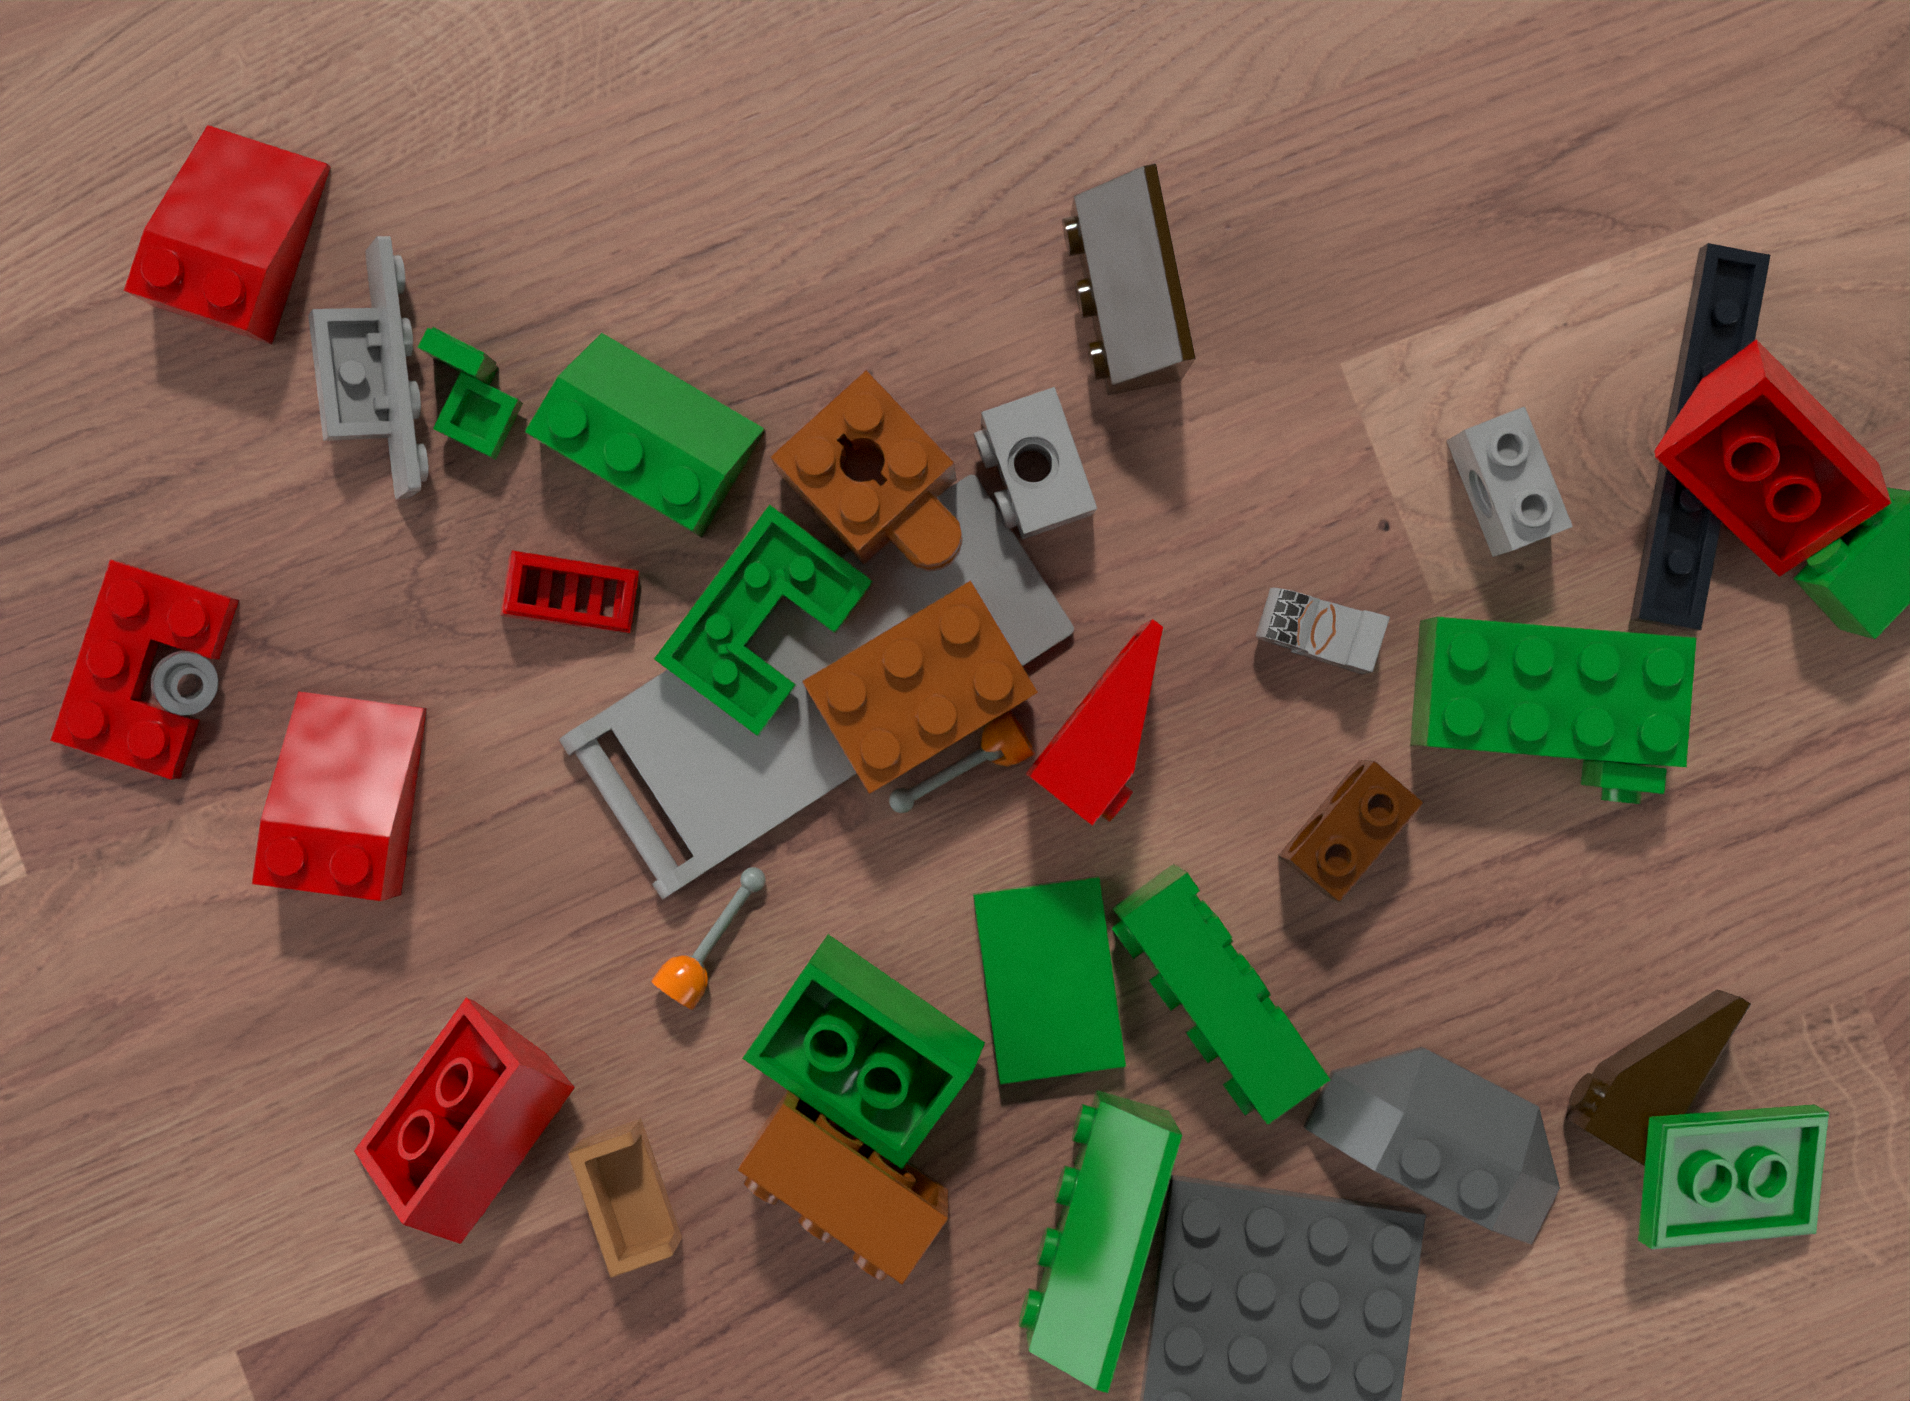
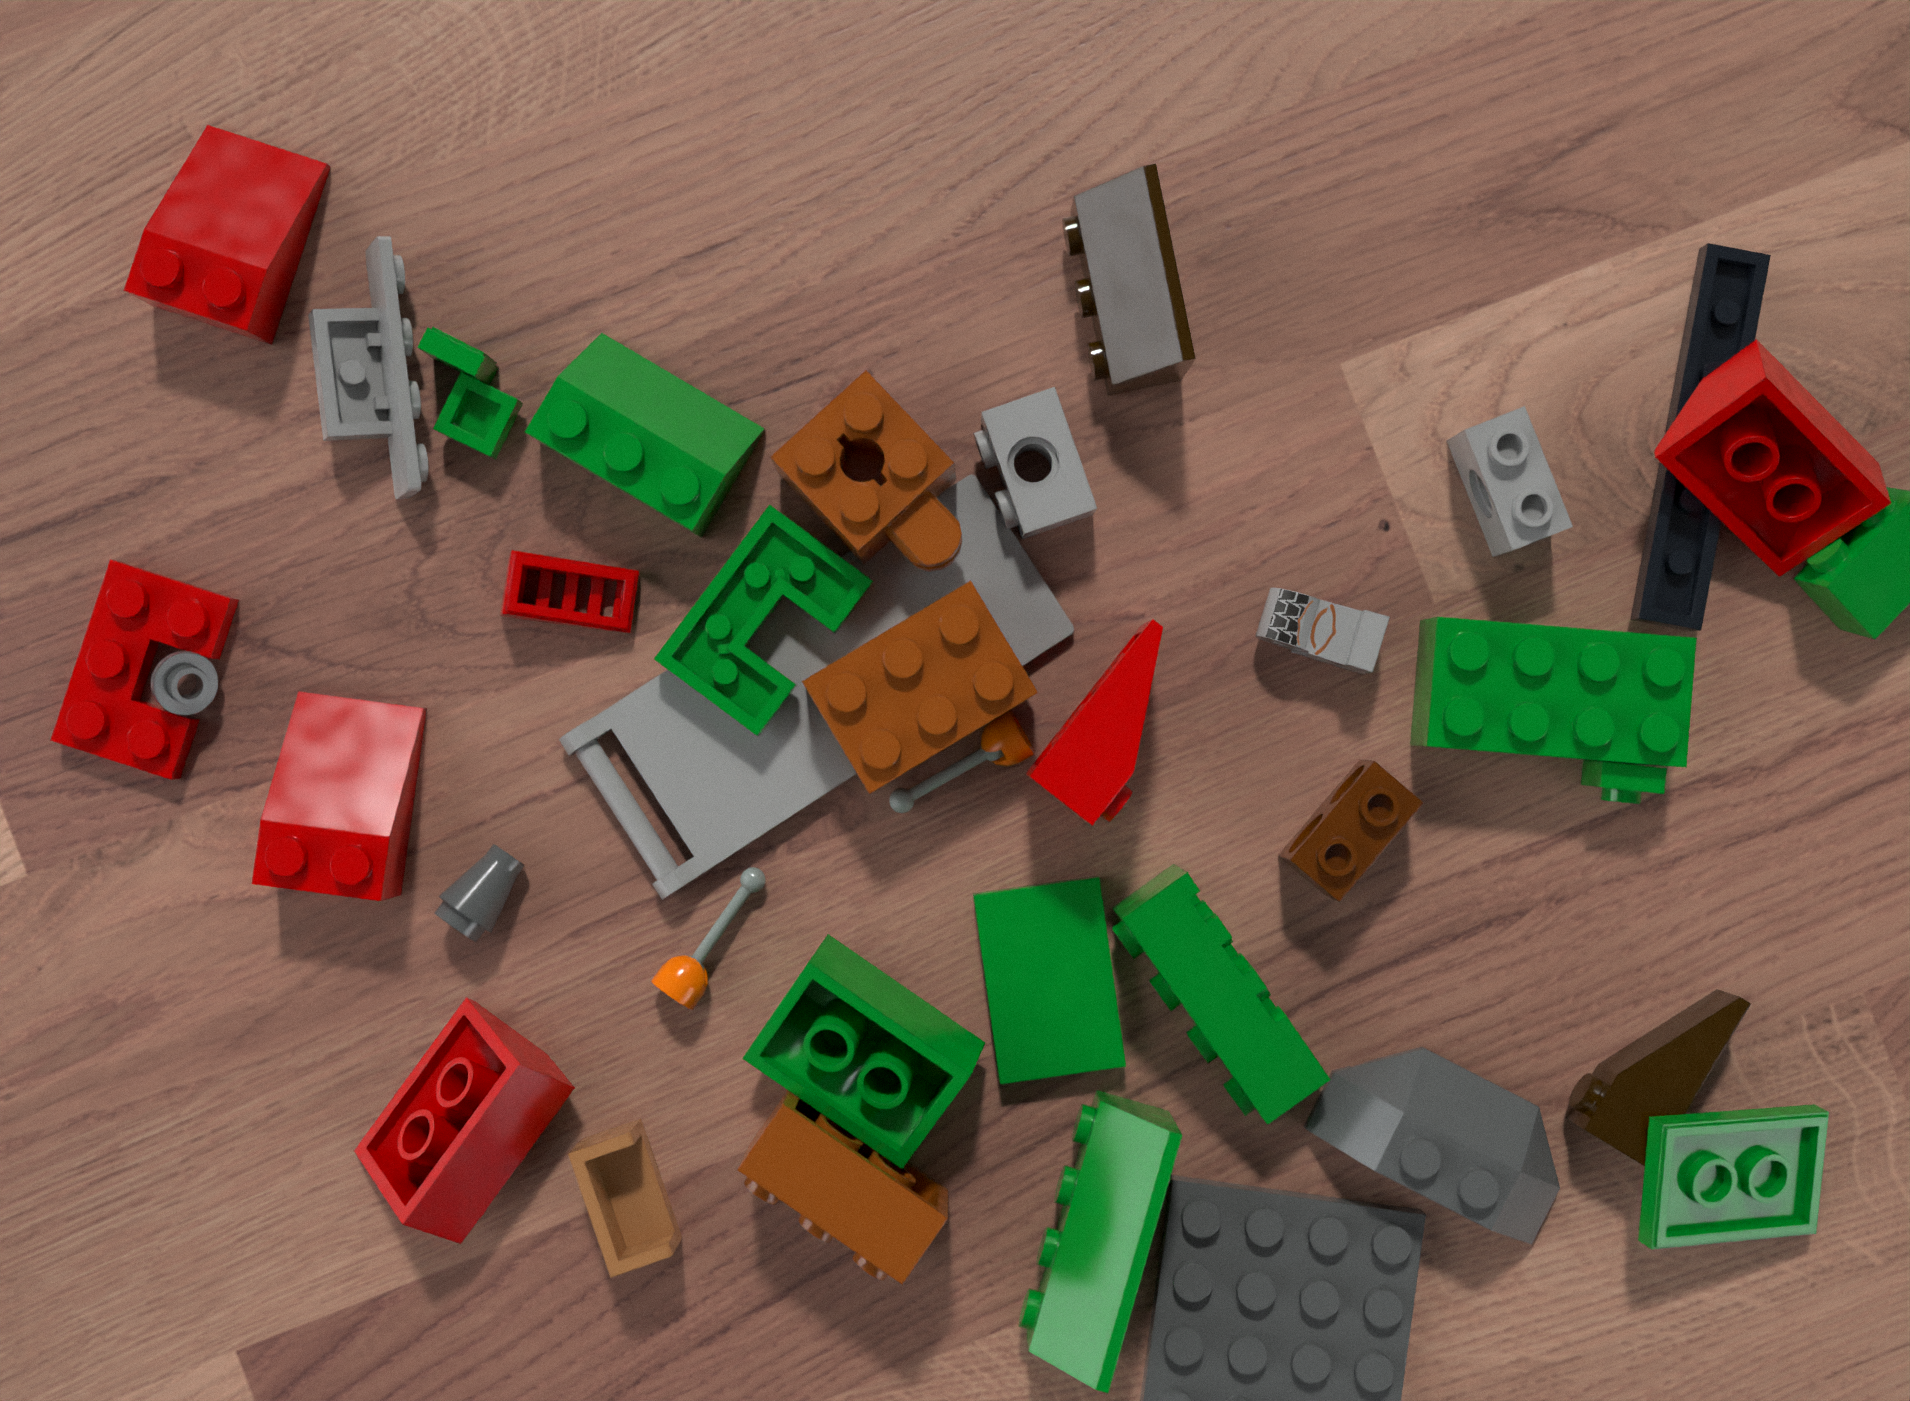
none -> dark grey cone [435,844,525,942]

